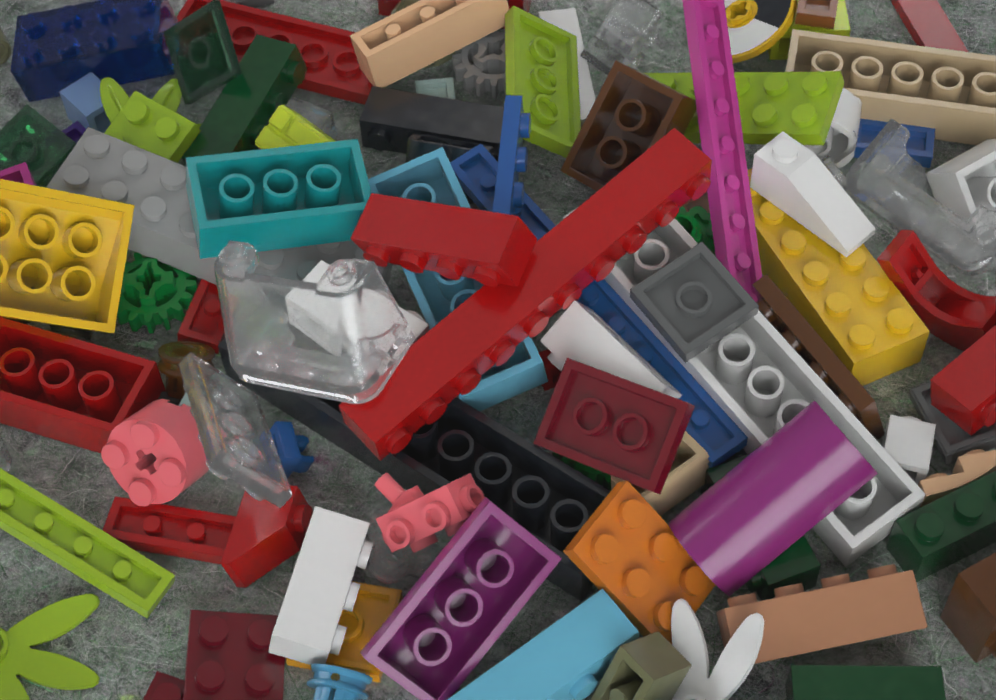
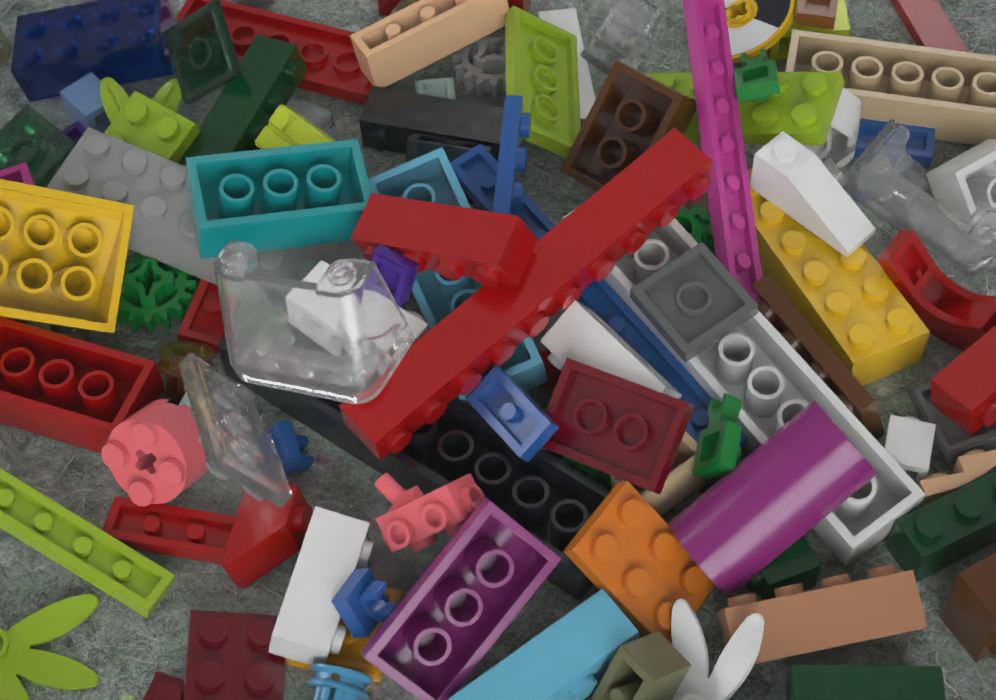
none -> blue tile [331,568,398,638]
none -> dark purple tile [364,244,419,307]
none -> blue plate [466,365,559,462]
none -> green plate [692,393,742,480]
none -> green plate [734,49,780,103]

